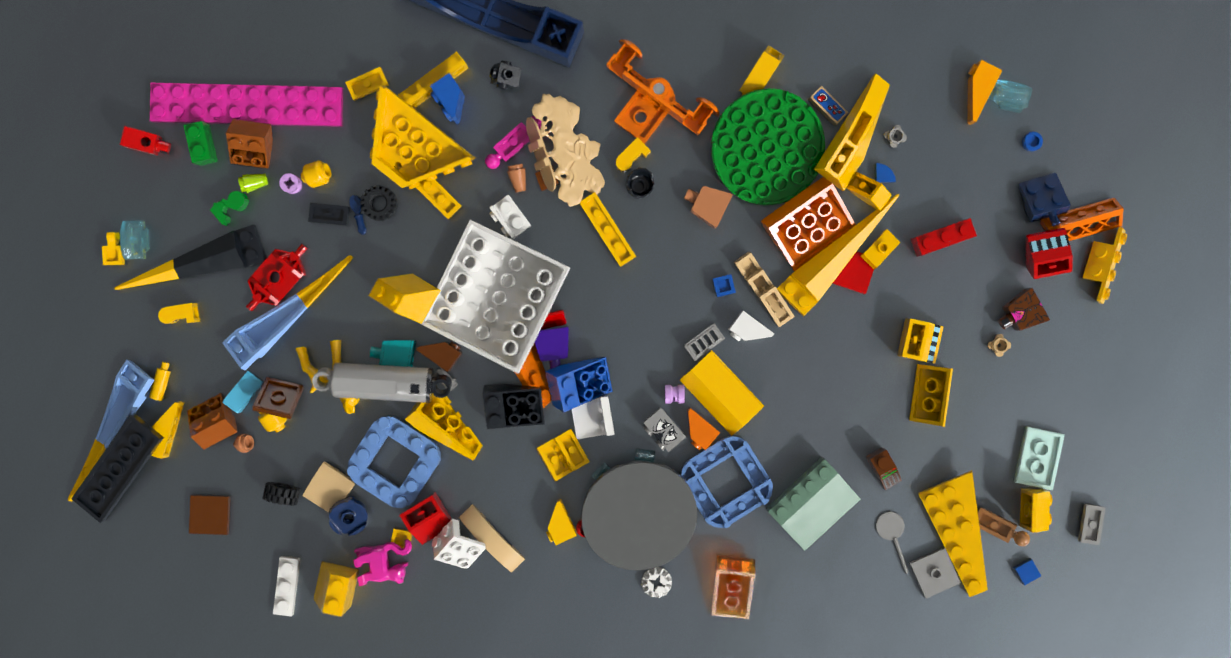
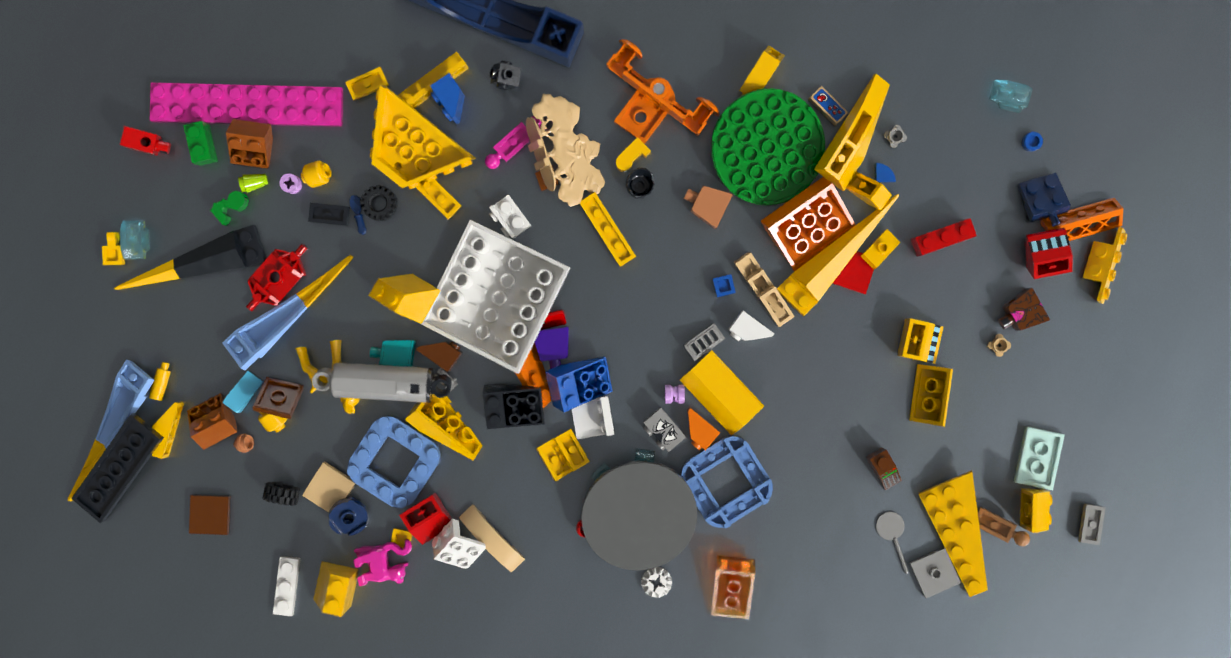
yellow leg [158,303,200,324] -> none
nougat cone [507,163,526,193] -> none
yellow slope [546,499,577,545] -> none
slope [766,457,861,551] -> none
light orange slope [967,60,1002,125] -> none
blue tile [1013,558,1041,585] -> none

